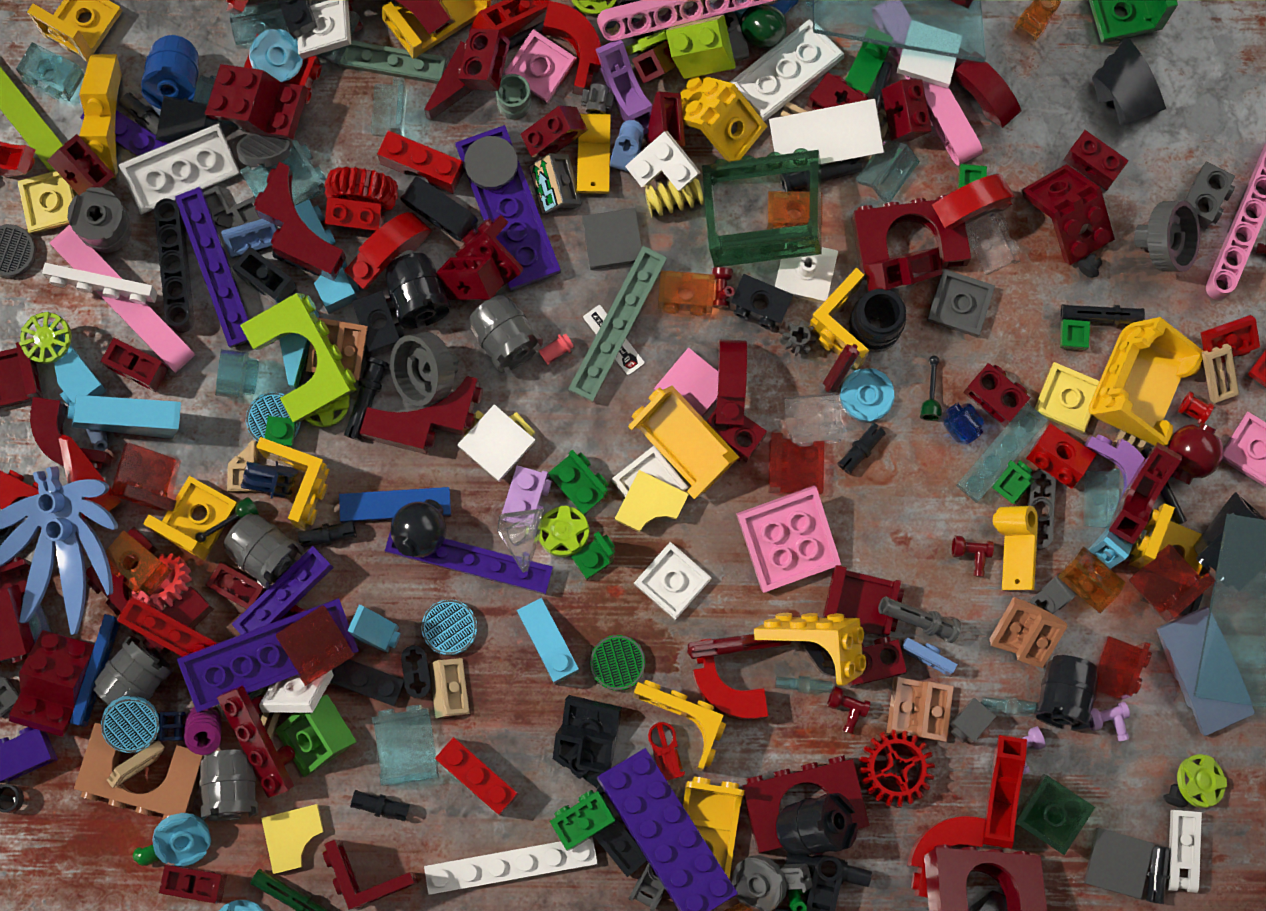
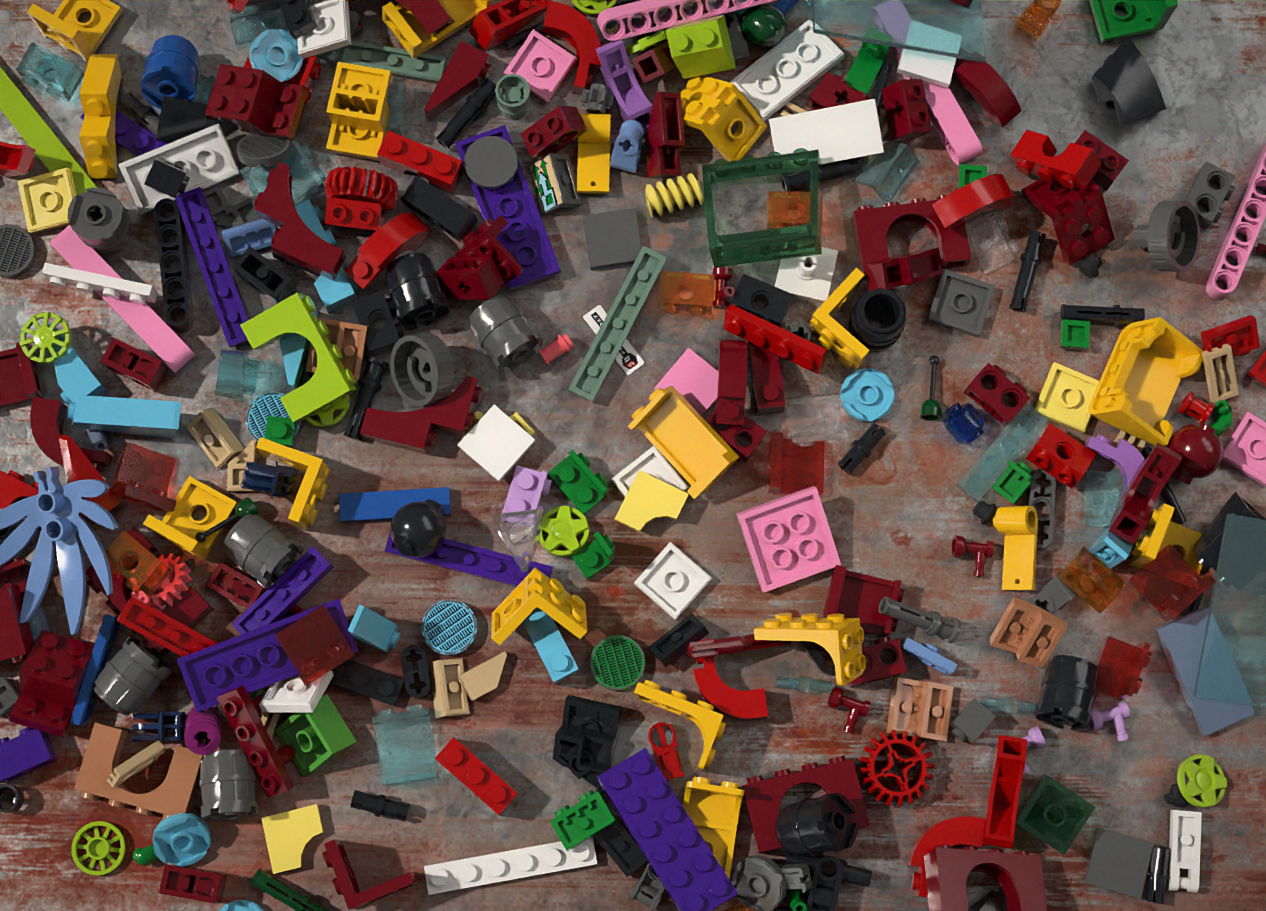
dark red brick [47,134,115,195] -> none
tile [101,696,159,753] -> none
black pin [298,520,357,548] -> none
dark red brick [458,28,510,91] -> none
white plate [625,131,701,191] -> none
dark red axle [823,344,860,392] -> none
none -> lime wheel [71,821,126,875]
none -> black brick [144,156,190,198]
none -> tan slope [186,408,244,469]
none -> yellow bracket [326,62,392,161]
none -> black pin [435,78,496,150]
none -> tan tile [458,651,507,701]
none -> yellow bracket [491,568,587,645]
none -> black plate [648,613,709,668]
none -> red plate [723,304,827,374]
none -> dark red slope [747,341,786,415]
none -> black piece [973,501,997,524]
none -> black pin [1009,230,1046,313]
none -> red arch [1010,130,1101,190]
none -> green arm [1210,400,1232,437]

